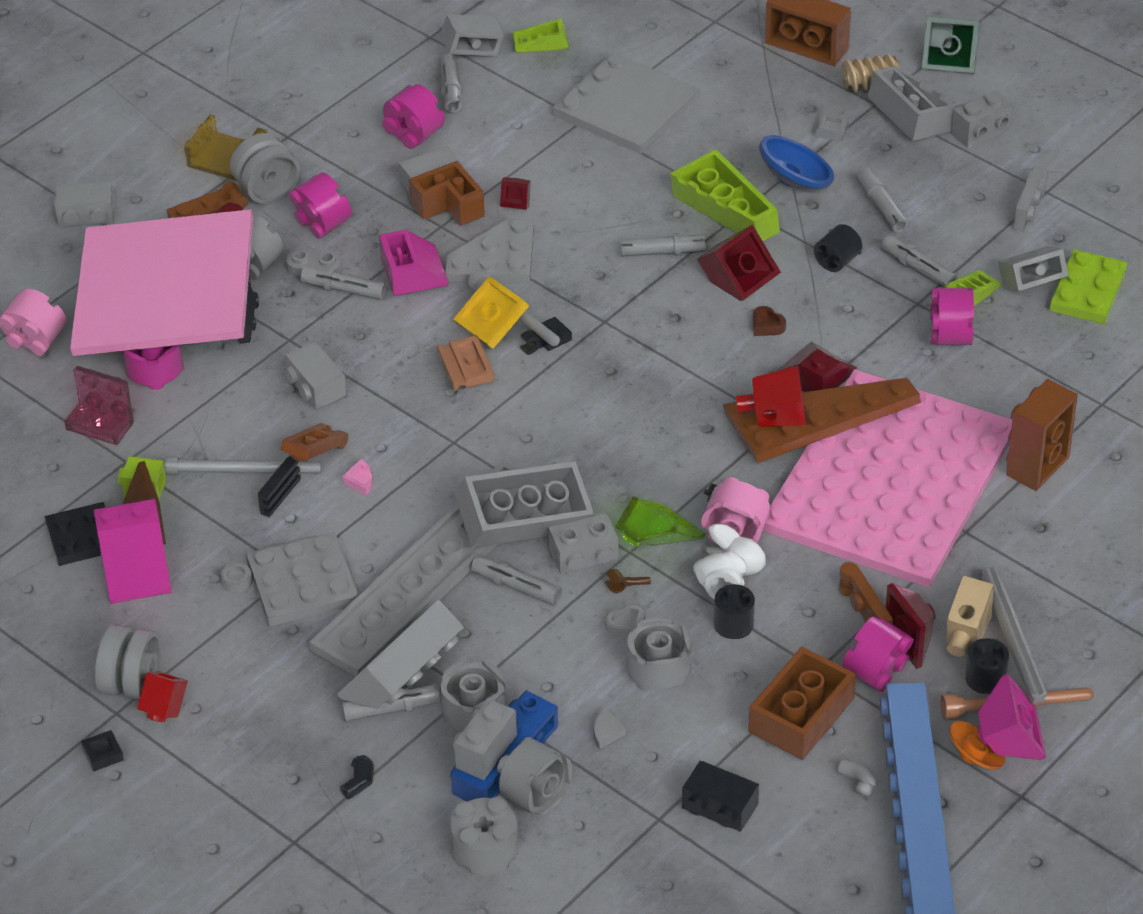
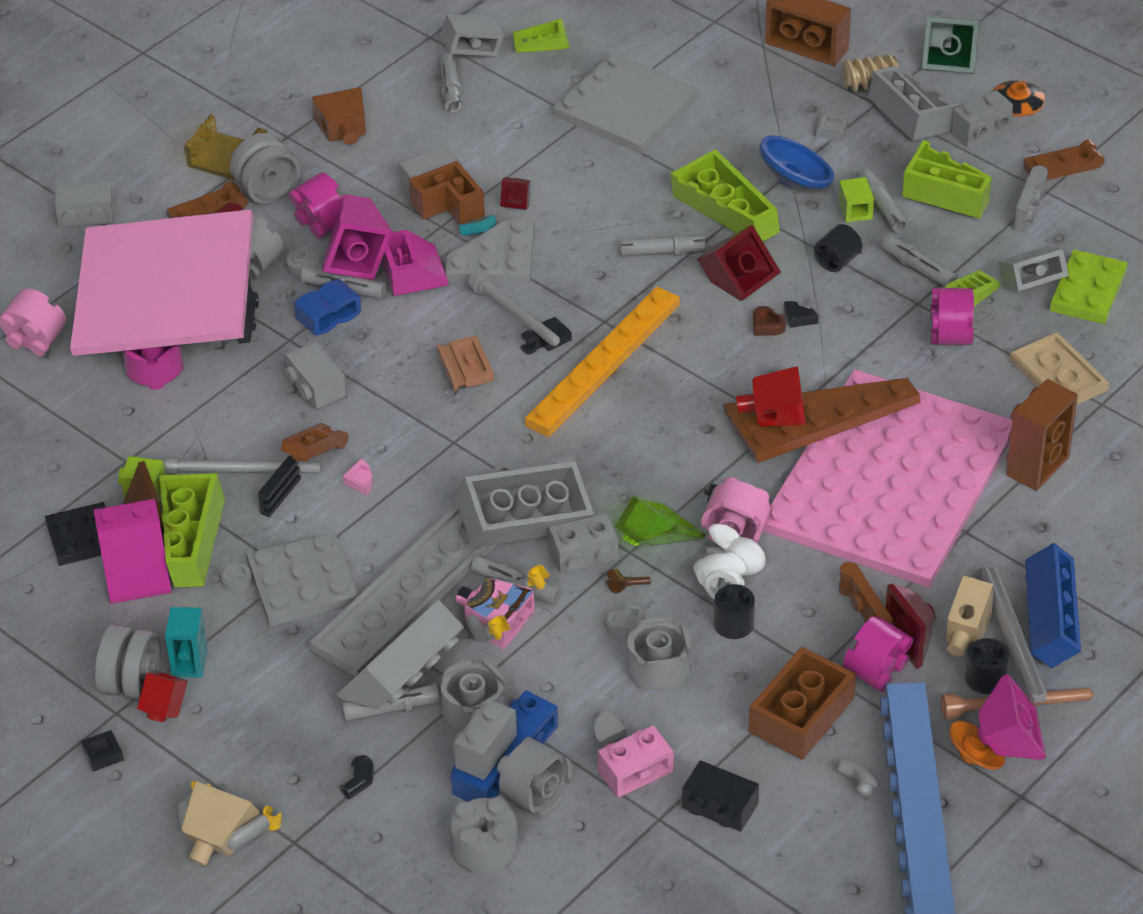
clear pink bracket [64,366,134,446] -> none
dark pink brick [382,84,445,149] -> none
yellow plate [453,276,529,349] -> none
dark red slope [777,341,857,392] -> none
none -> lime wedge [159,473,225,587]
none -> teal brick [165,607,208,678]
none -> tan torso [177,781,282,867]
none -> blue brick [294,279,361,335]
none -> dark orange torso [312,87,366,144]
none -> dark pink slope [322,194,392,280]
none -> torso [456,565,550,649]
none -> teal tile [459,215,497,236]
none -> light orange plate [525,286,680,438]
none -> bright pink brick [597,725,674,798]
none -> black tile [784,301,819,328]
none -> lime brick [838,177,874,223]
none -> lime wedge [902,139,992,219]
none -> dish [992,80,1045,116]
none -> tan tile [1009,332,1109,404]
none -> dark orange plate [1023,139,1105,180]
none -> blue brick [1025,543,1081,668]

